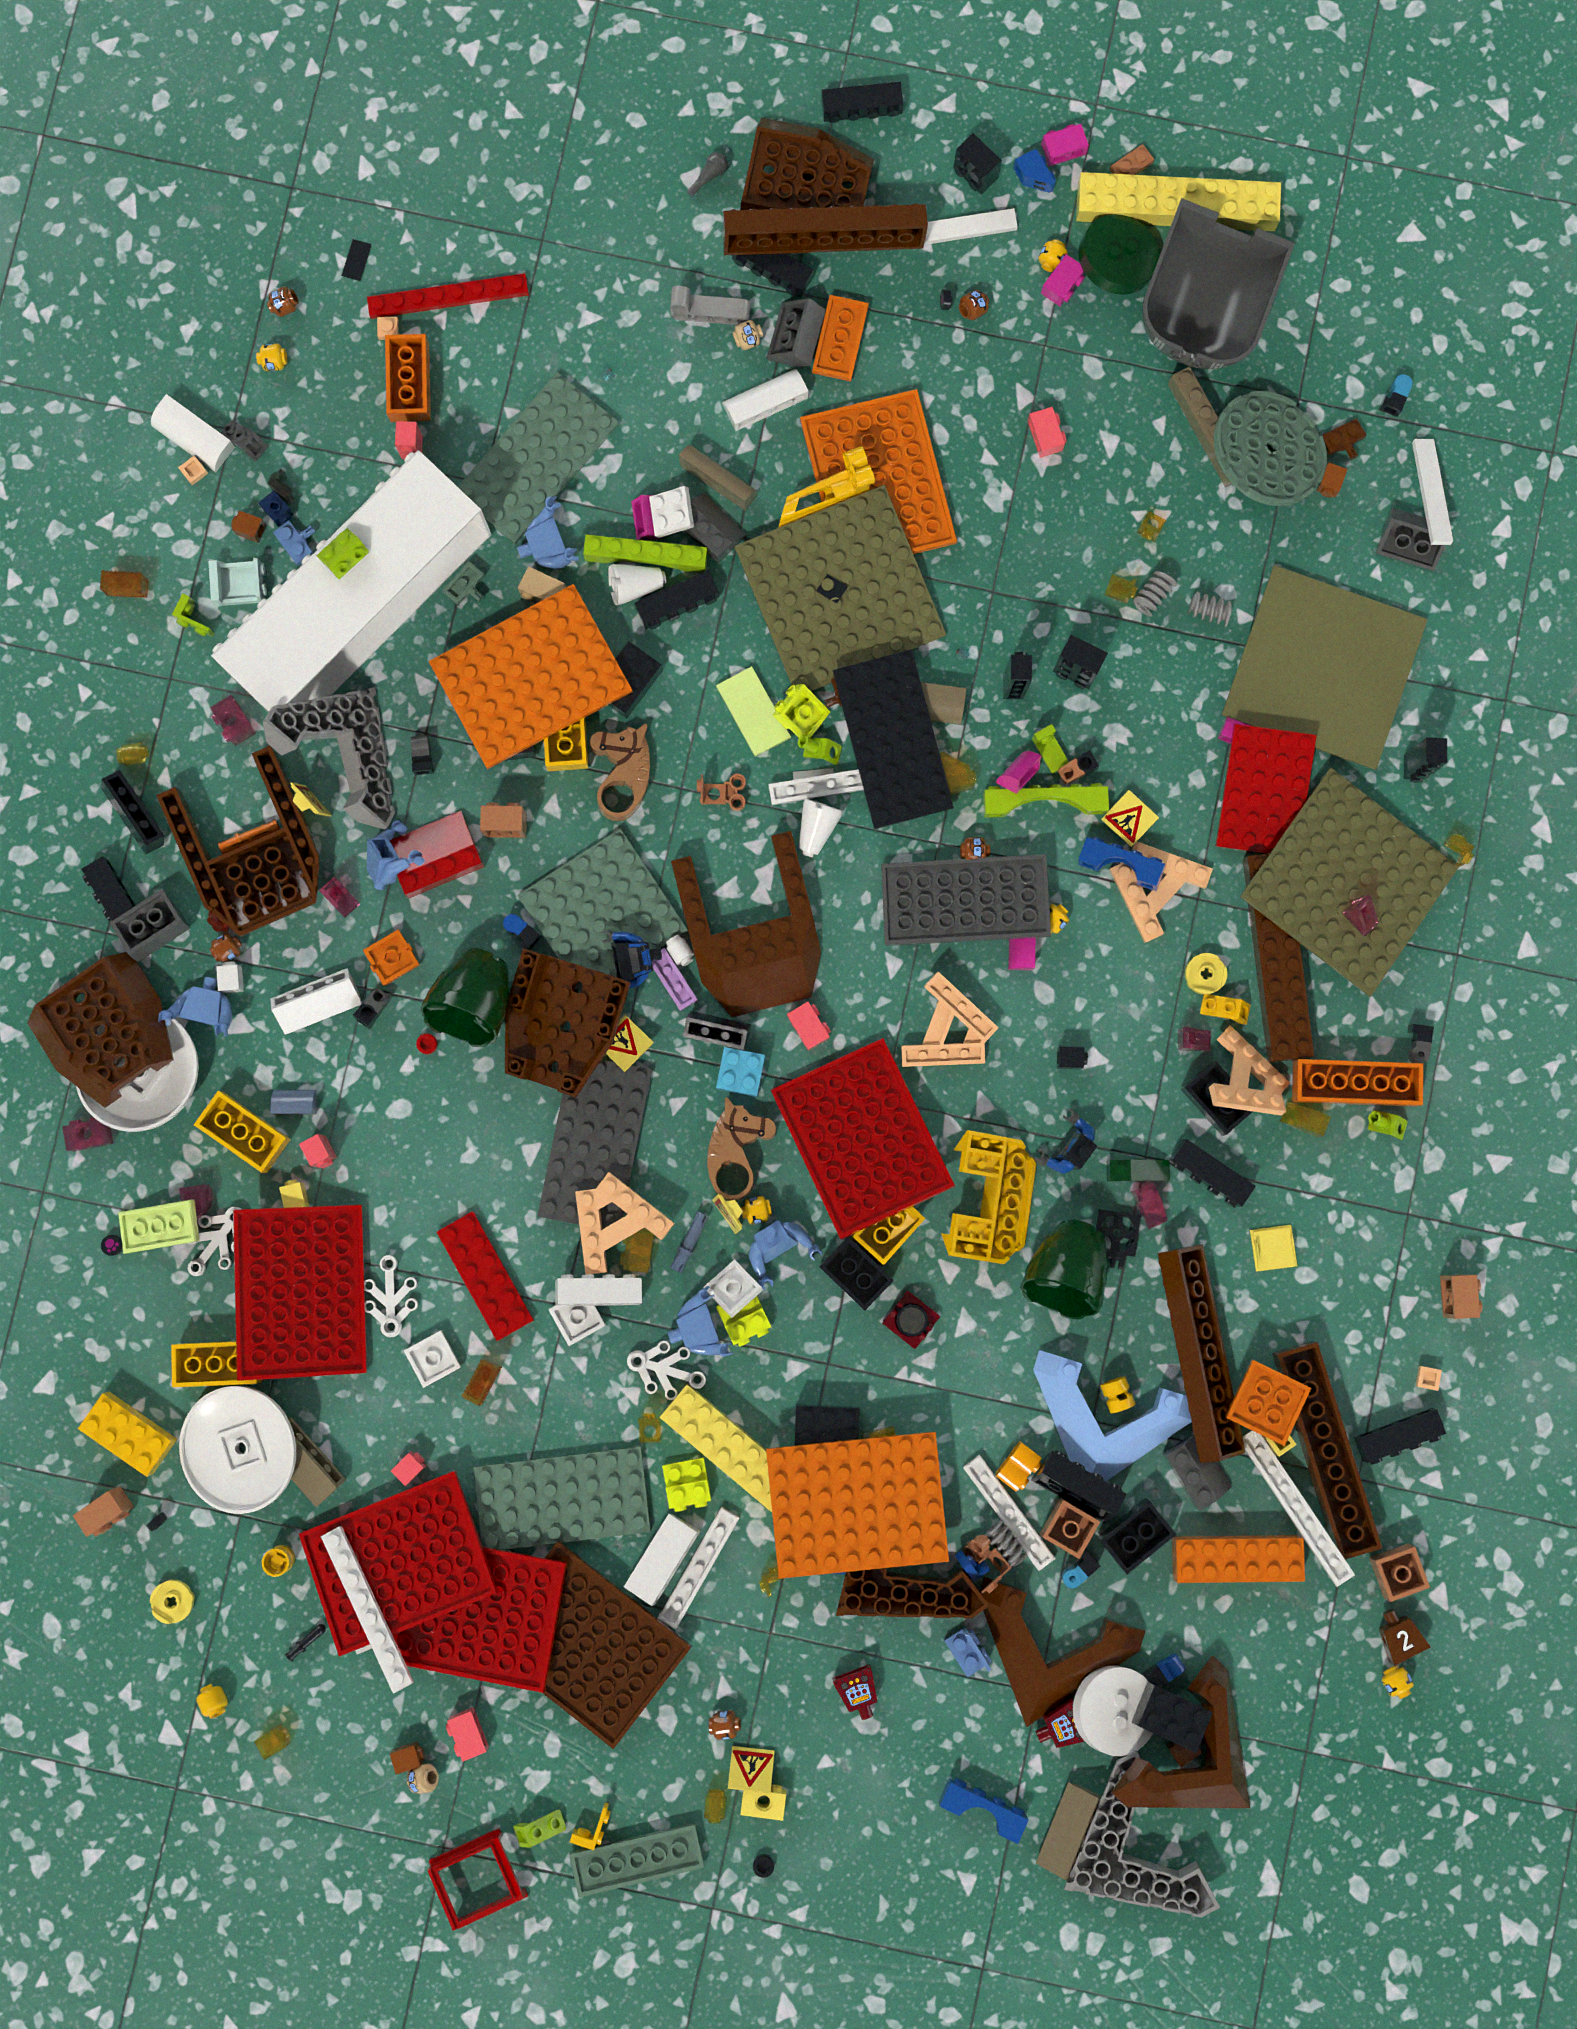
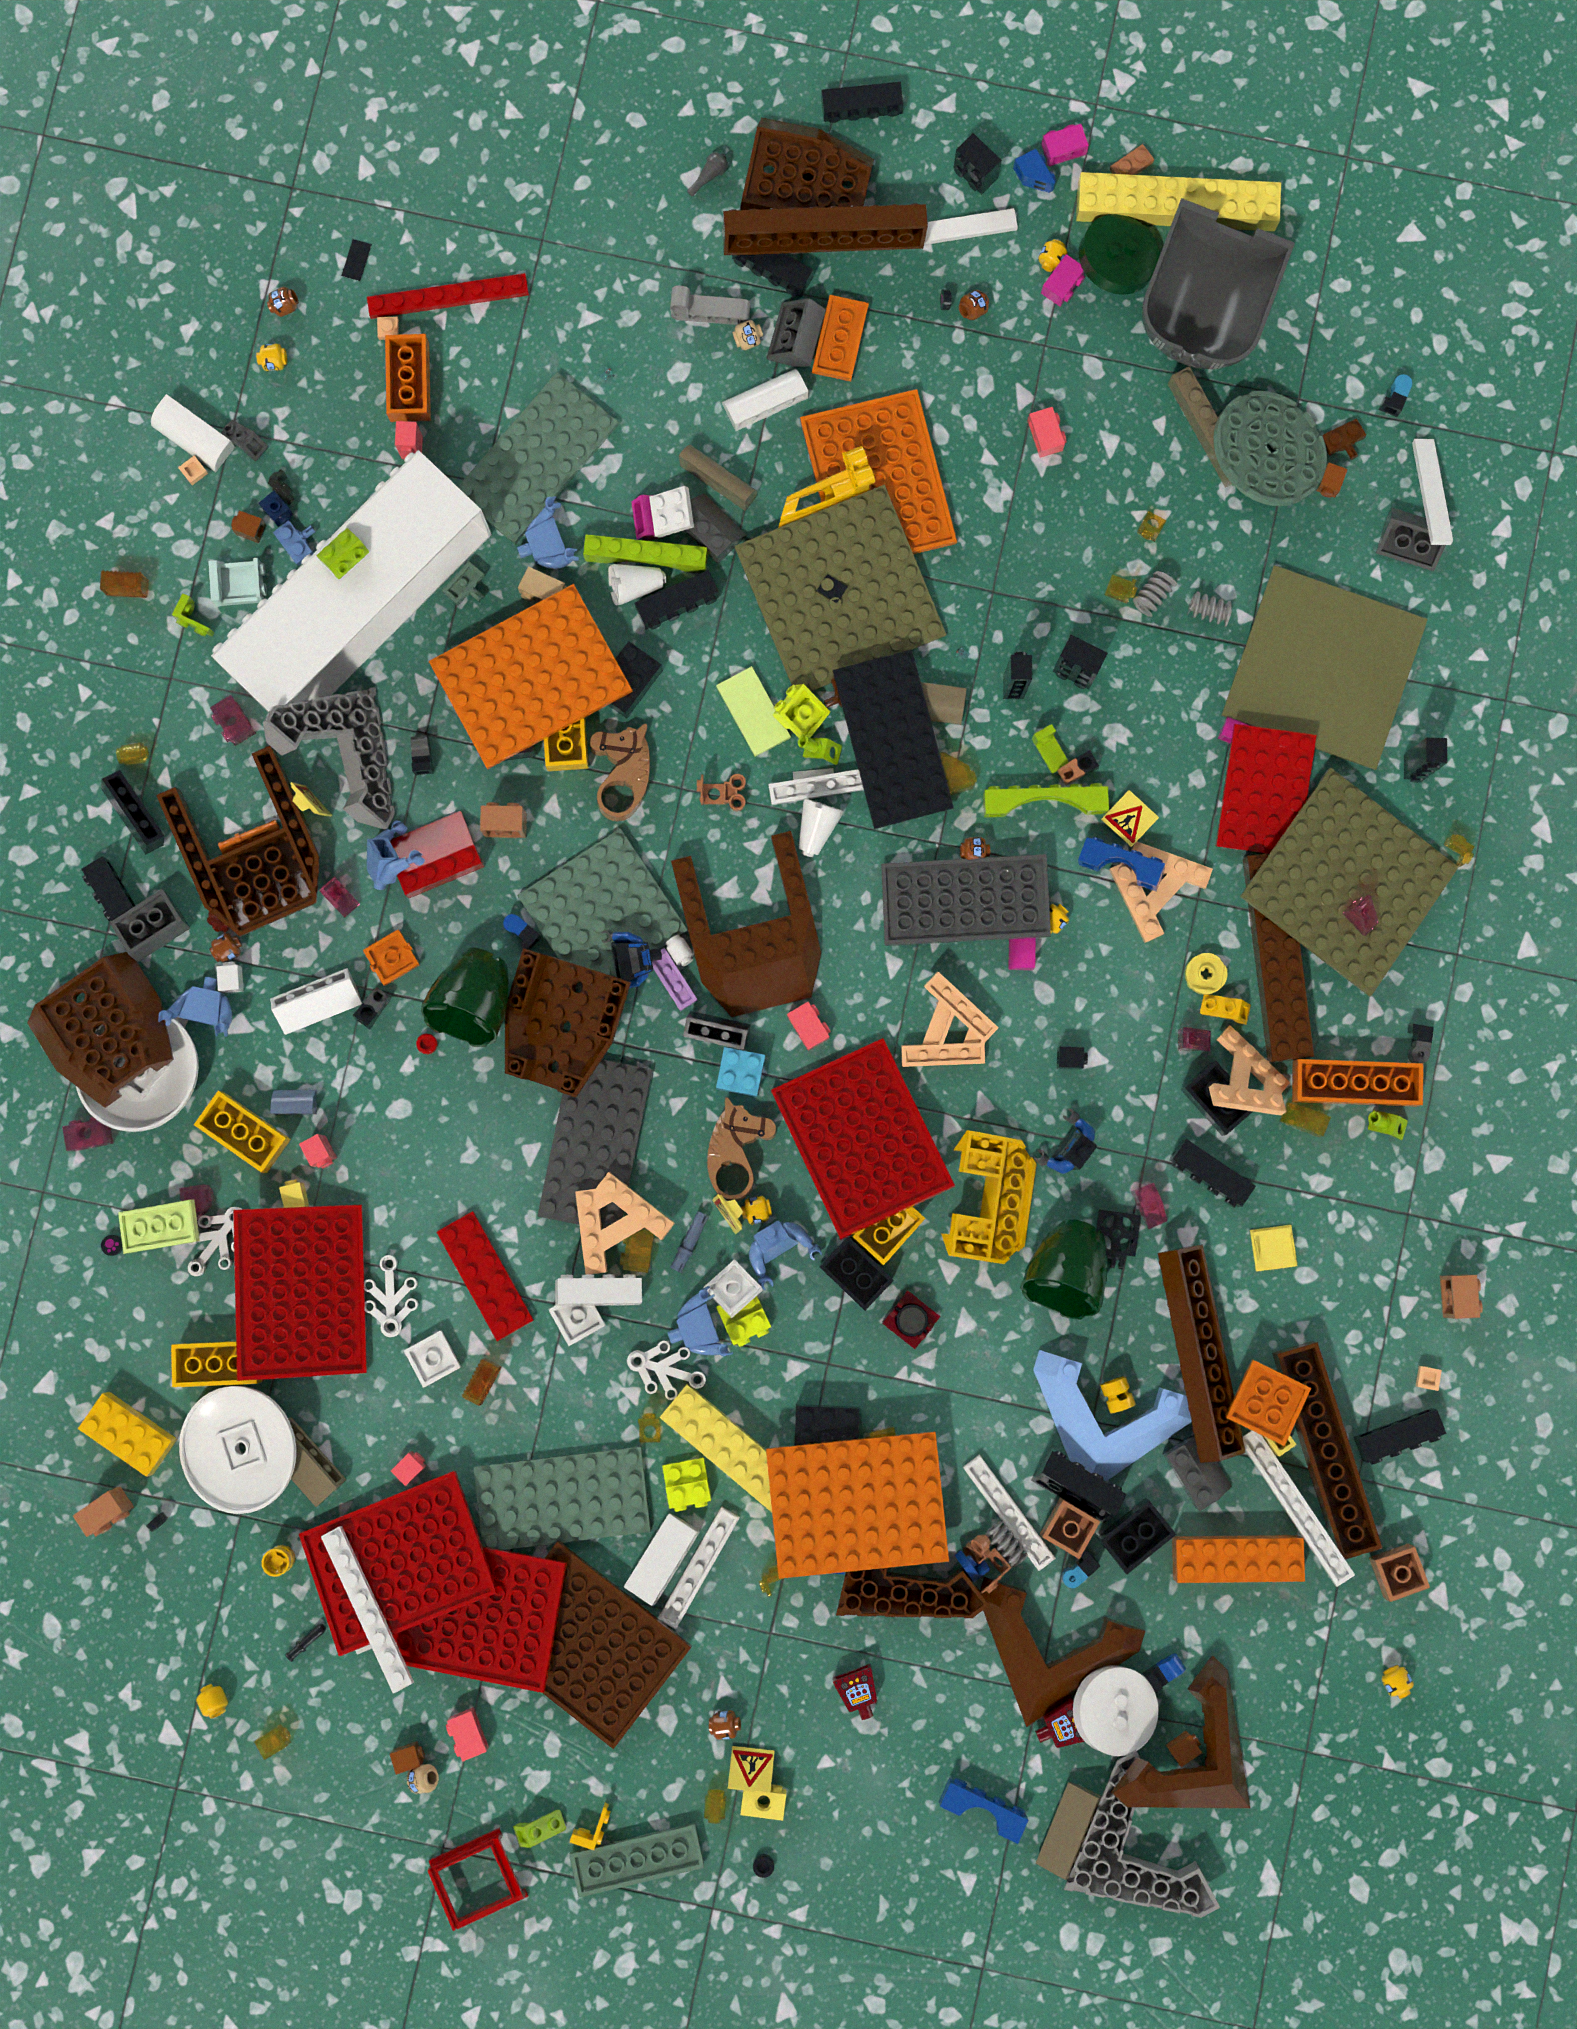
light yellow plate [150,1579,195,1624] -> none
light yellow piece [606,1015,654,1072] -> none
medium blue bracket [944,1626,992,1678] -> none
light orange brick [995,1441,1042,1492] -> none
dark pink brick [996,751,1041,794] -> none
dark green slope [1106,1160,1170,1182] -> none
black brick [1132,1682,1213,1753] -> none
reddish brown torso [1379,1609,1431,1665] -> none

